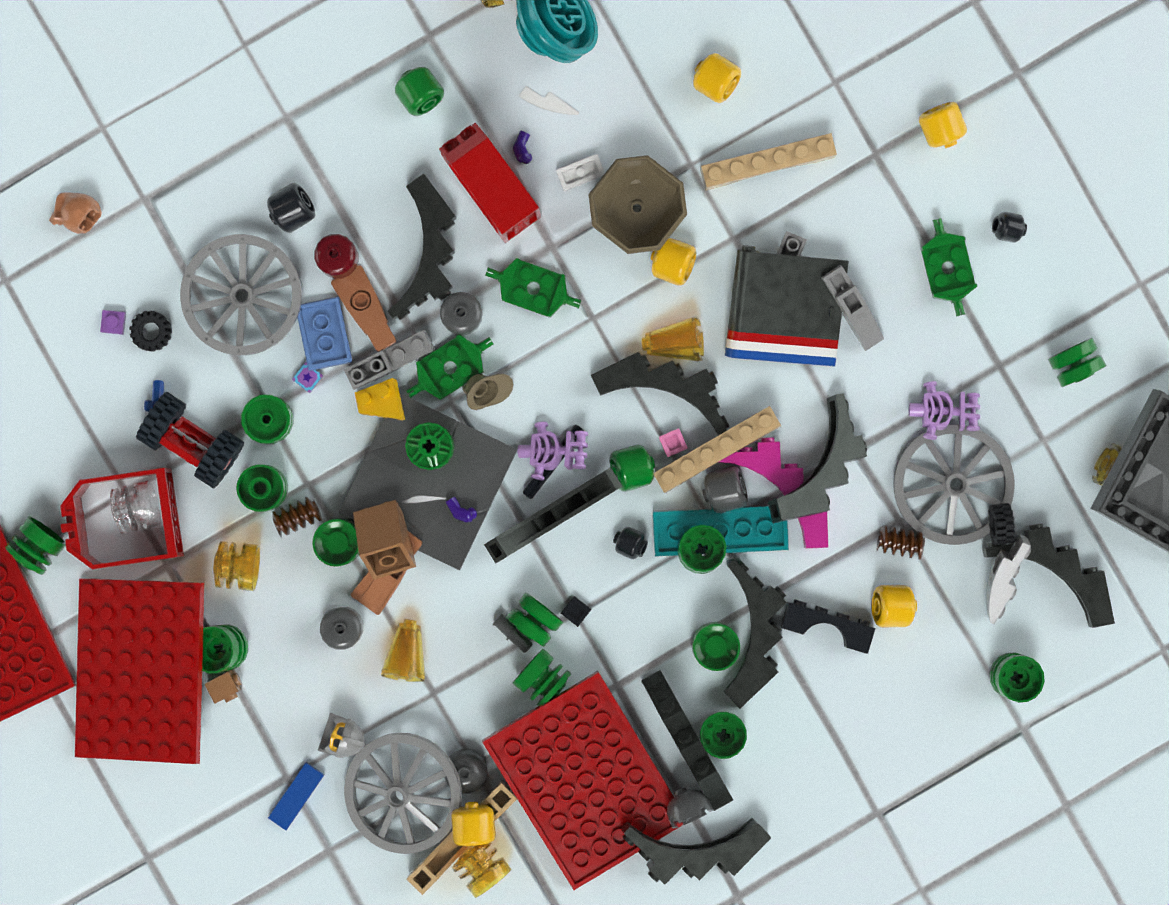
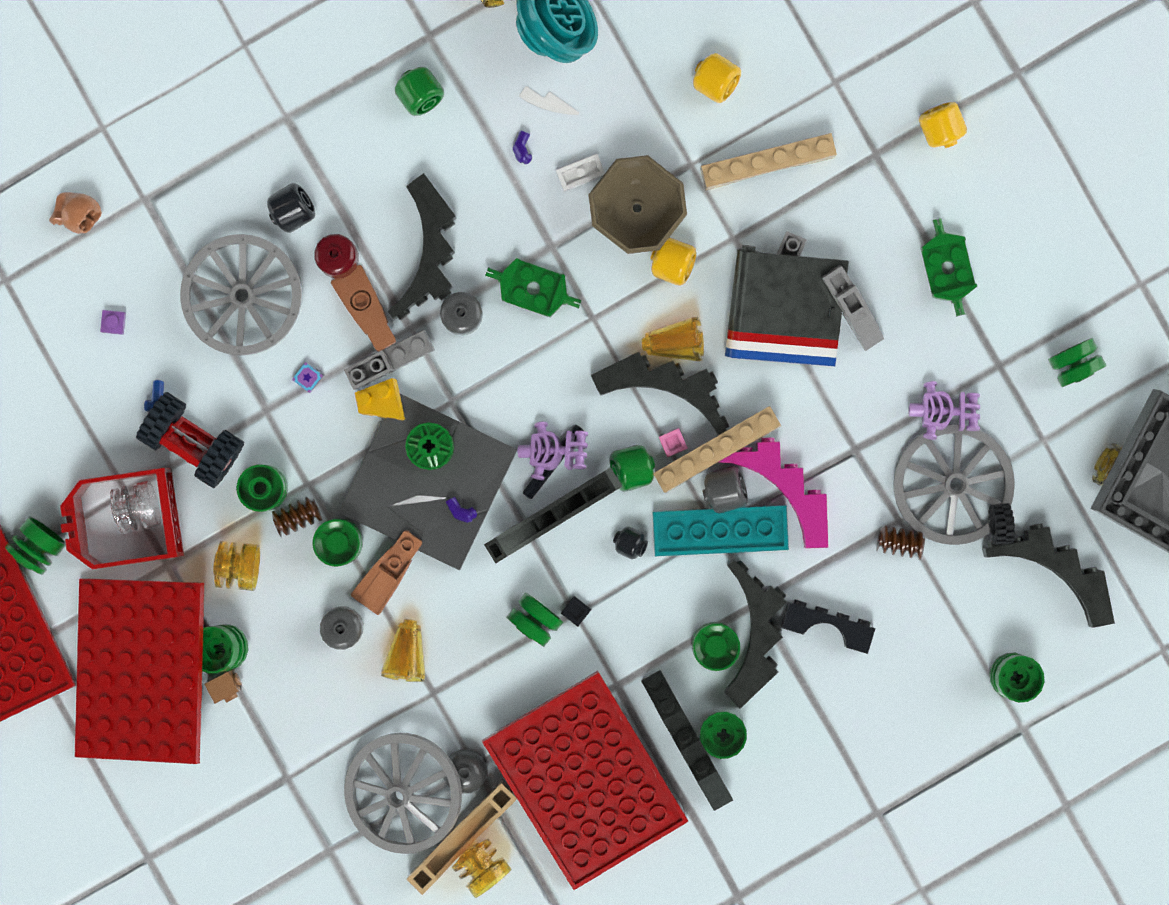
black tyre [129,311,172,352] -> none
green wheel [241,395,294,444] -> none
blue tile [268,762,325,831] -> none
medium blue tile [298,297,352,371] -> none
light grey helmet [318,713,365,758] -> none
medium nougat slope [353,500,416,579] -> none
green plate [406,335,494,400] -> none
red container [439,122,541,243] -> none
yellow head [451,802,496,846] -> none
dark tan piece [462,374,514,410] -> none
dark grey axle [493,614,533,653] -> none
green wheel [512,648,571,706] -> none
pearl dark grey arch [621,818,771,885] -> none
dark grey cylinder [667,787,713,829] -> none
green wheel [677,525,727,574] -> none
pearl dark grey arch [768,393,867,523] -> none
yellow head [871,585,917,628] -> none
slope [986,534,1031,624] -> none
black head [992,212,1027,243] -> none

